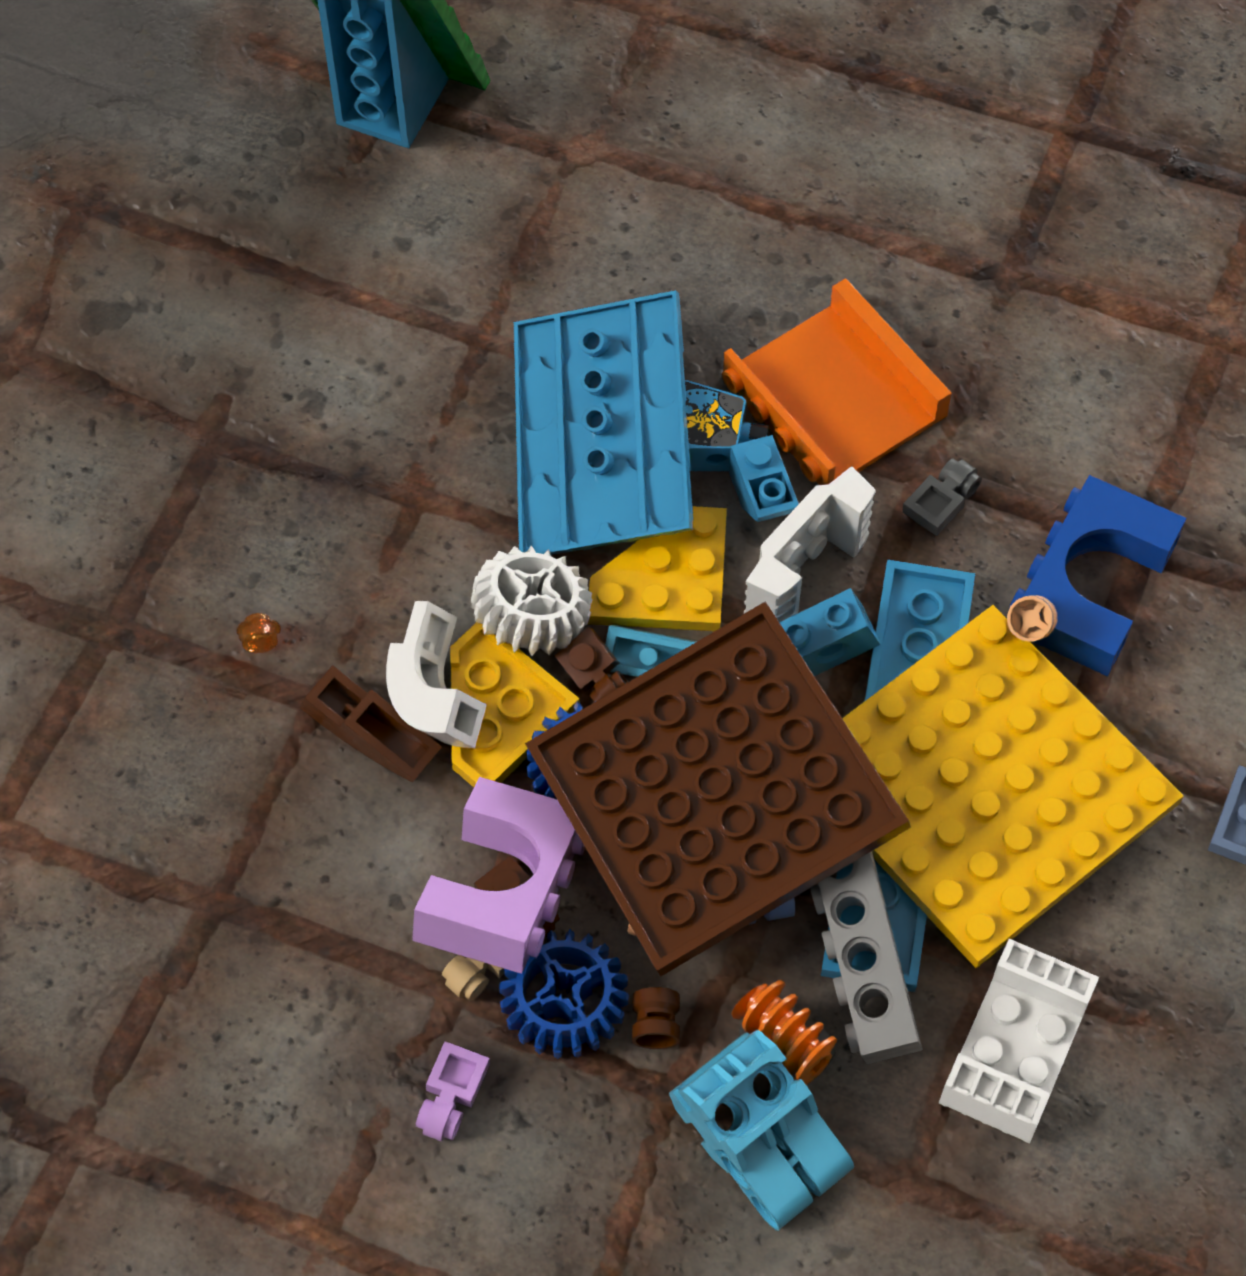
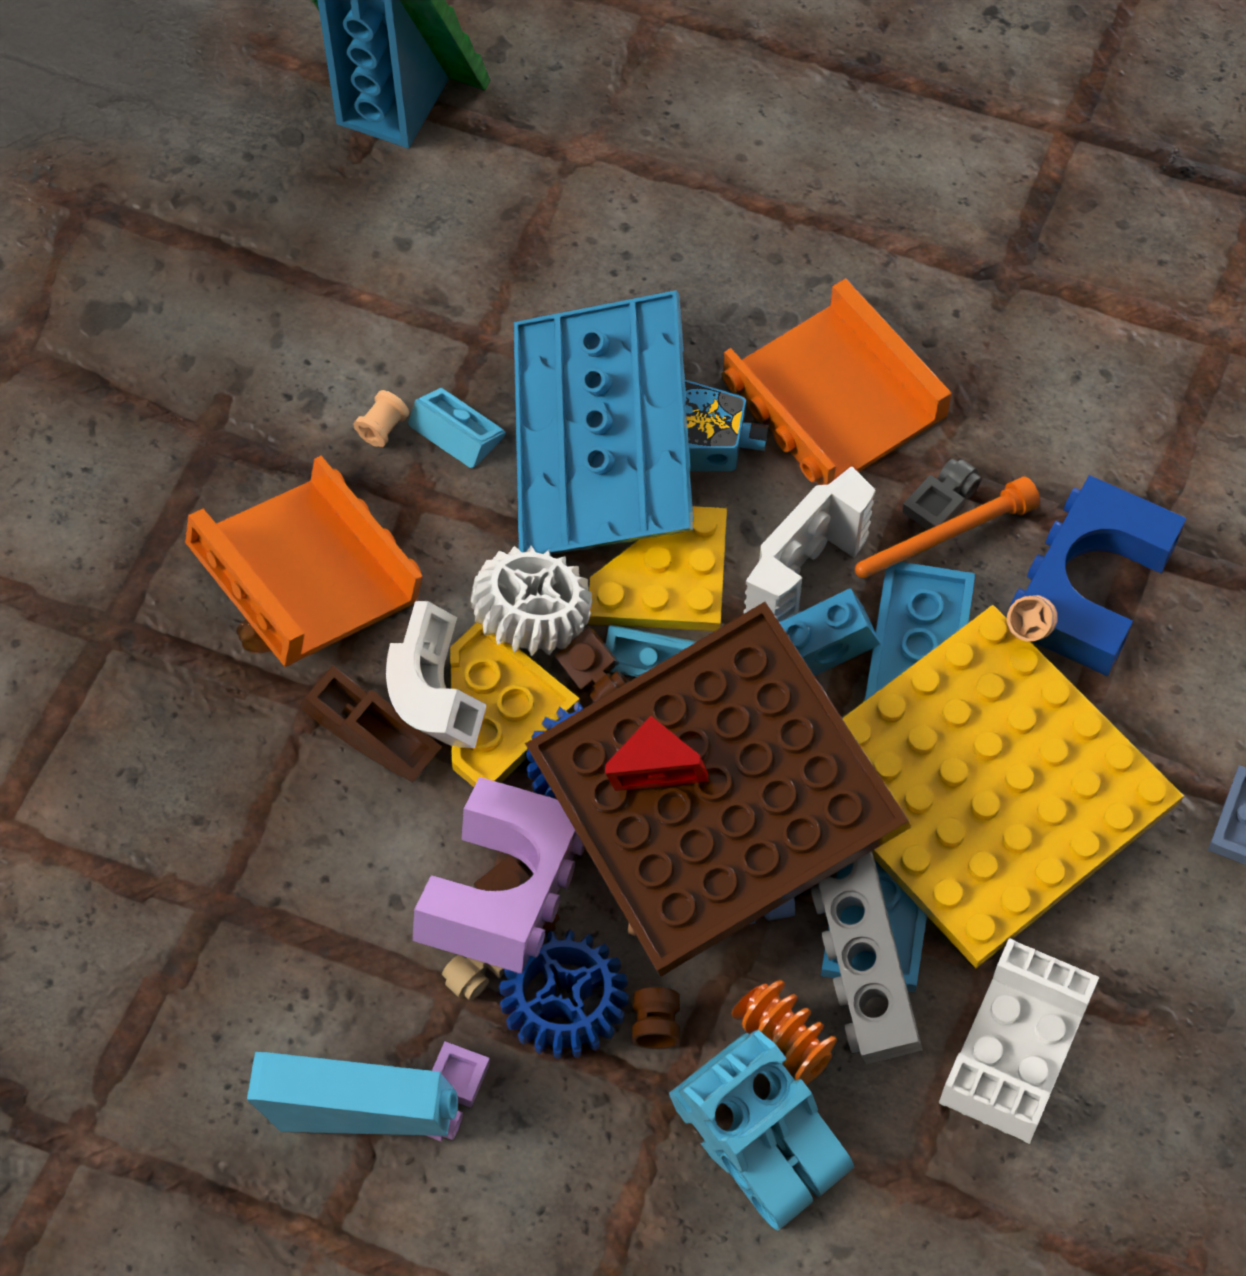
dark azure slope [729,435,799,522] -> none
none -> orange panel [185,455,423,667]
none -> medium azure slope [247,1052,458,1136]
none -> light nougat bush [353,390,409,447]
none -> medium azure slope [408,388,506,468]
none -> red slope [605,716,709,791]
none -> orange piece [854,476,1040,579]

